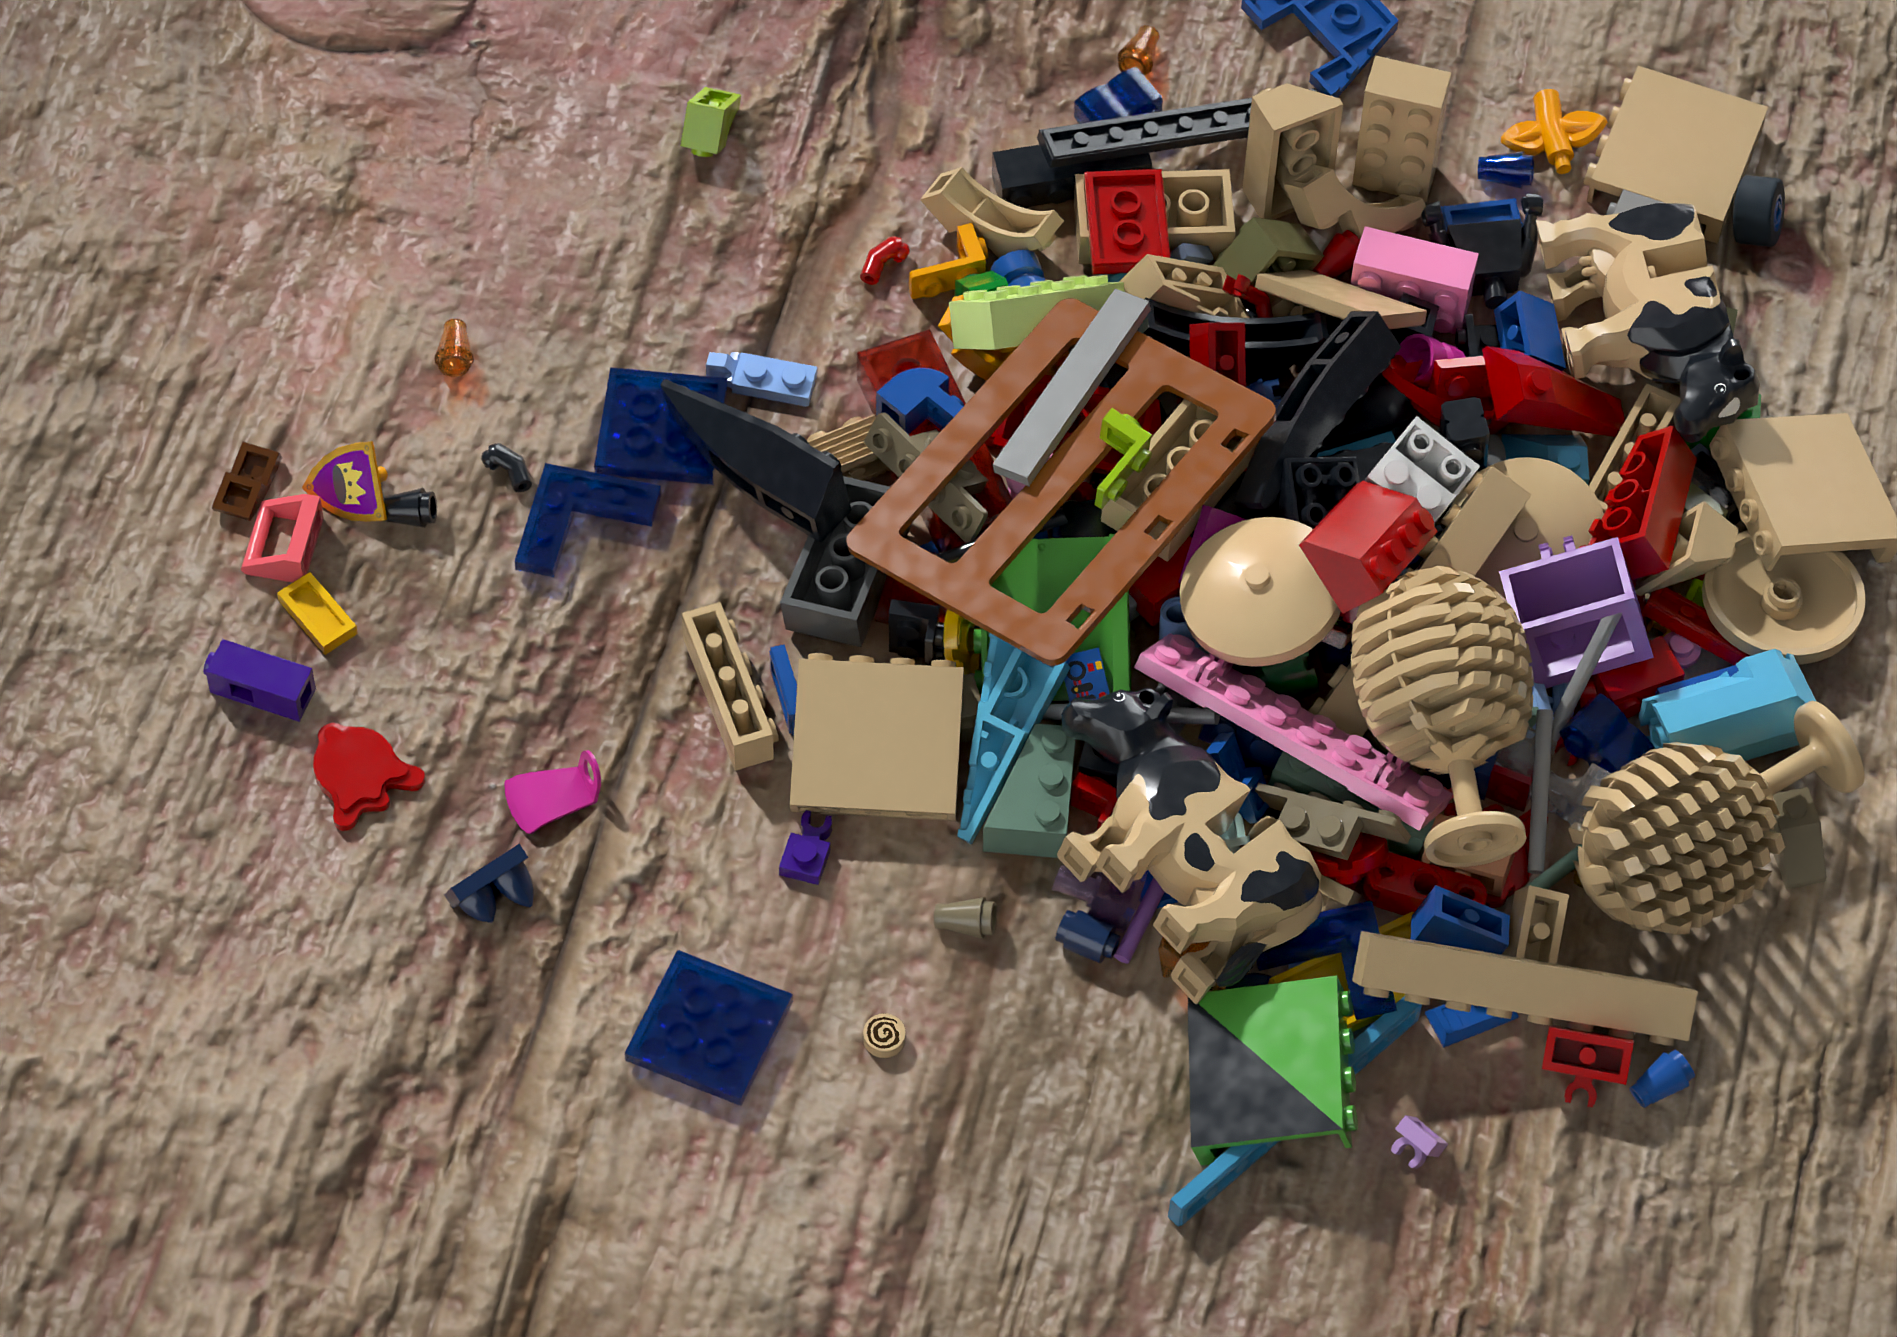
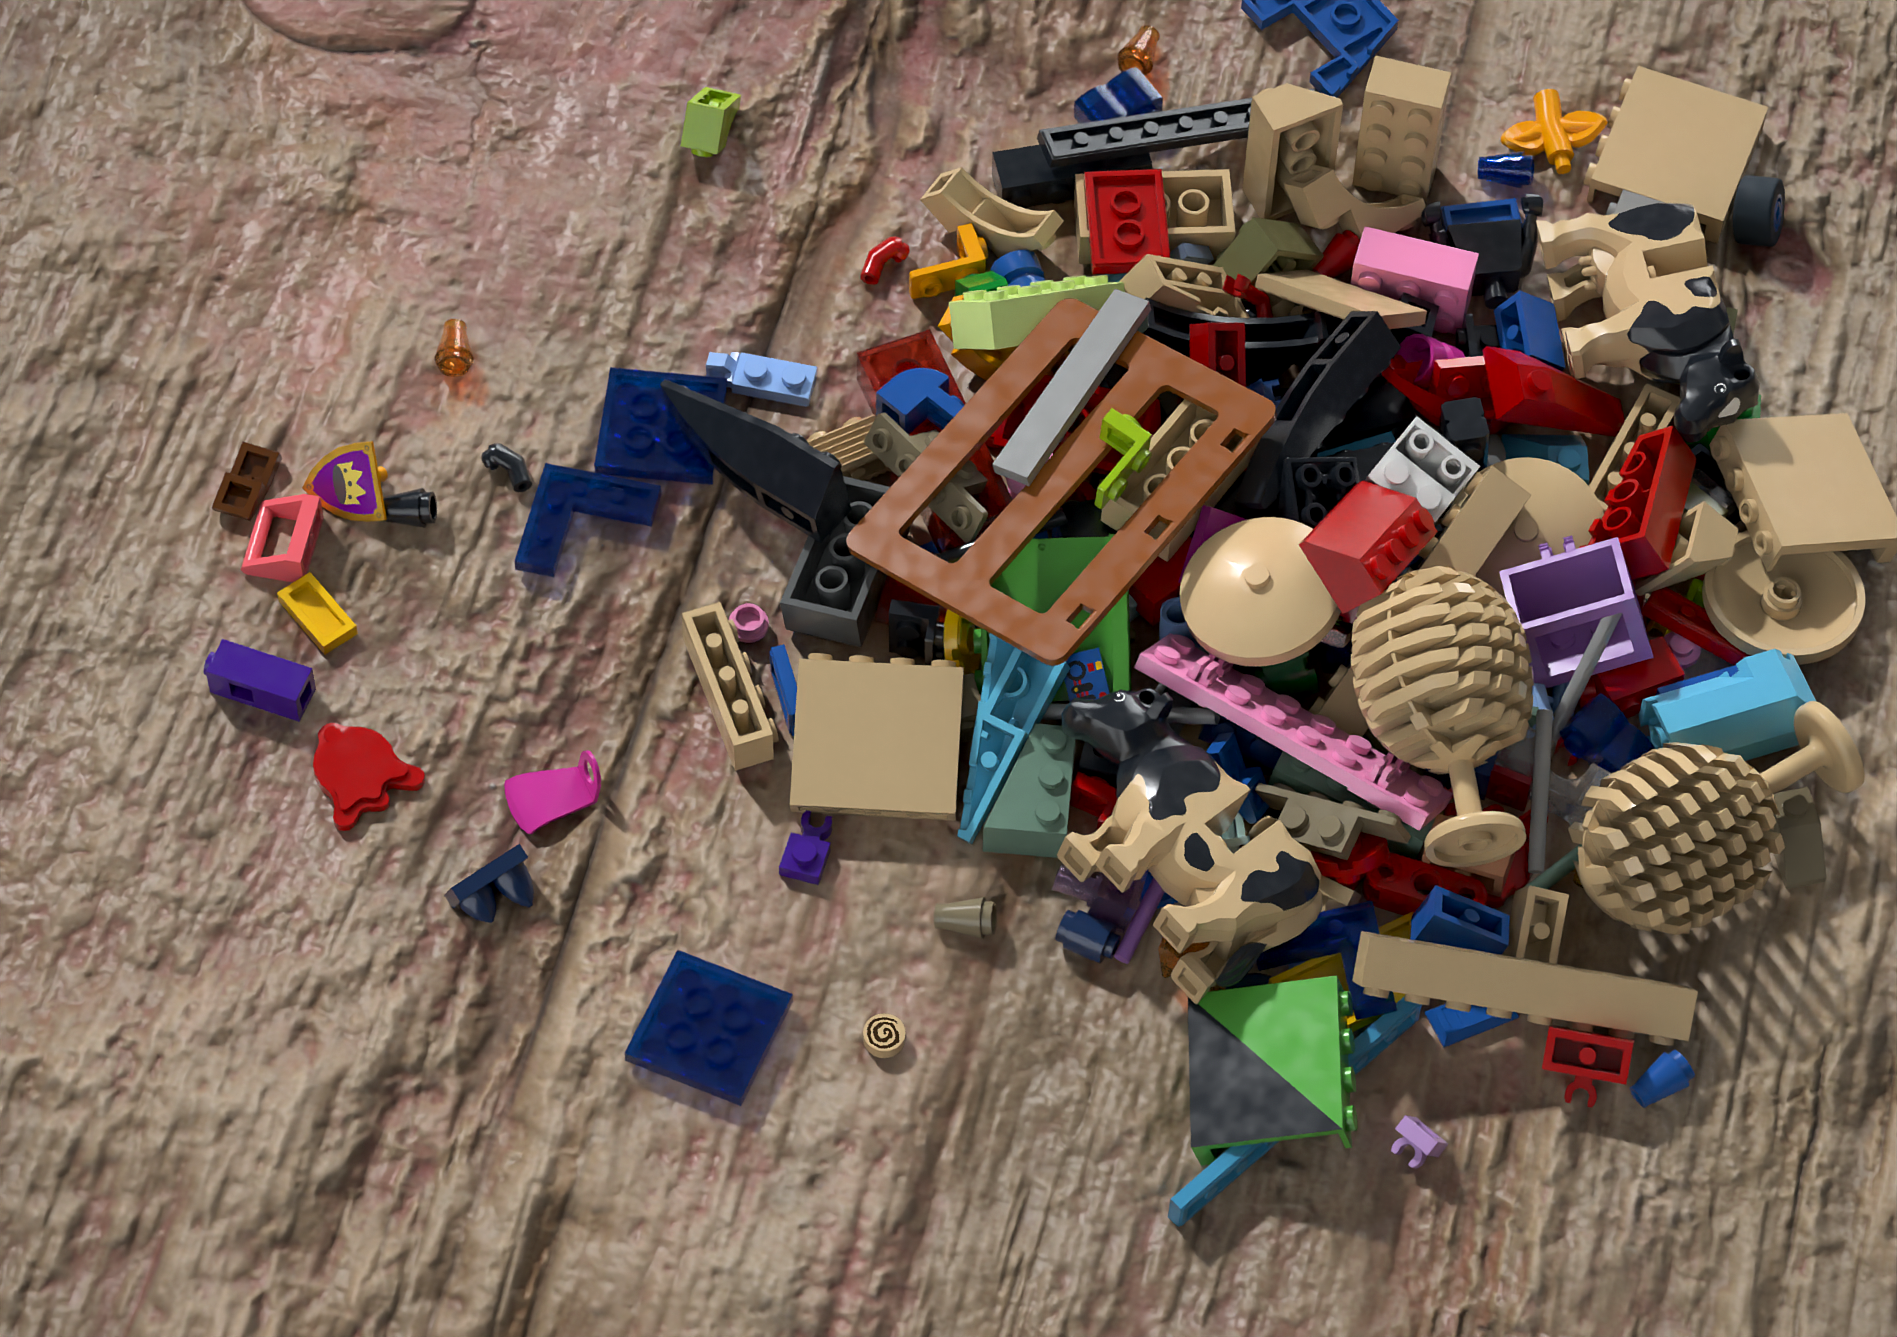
none -> bright pink plate [729,603,769,643]

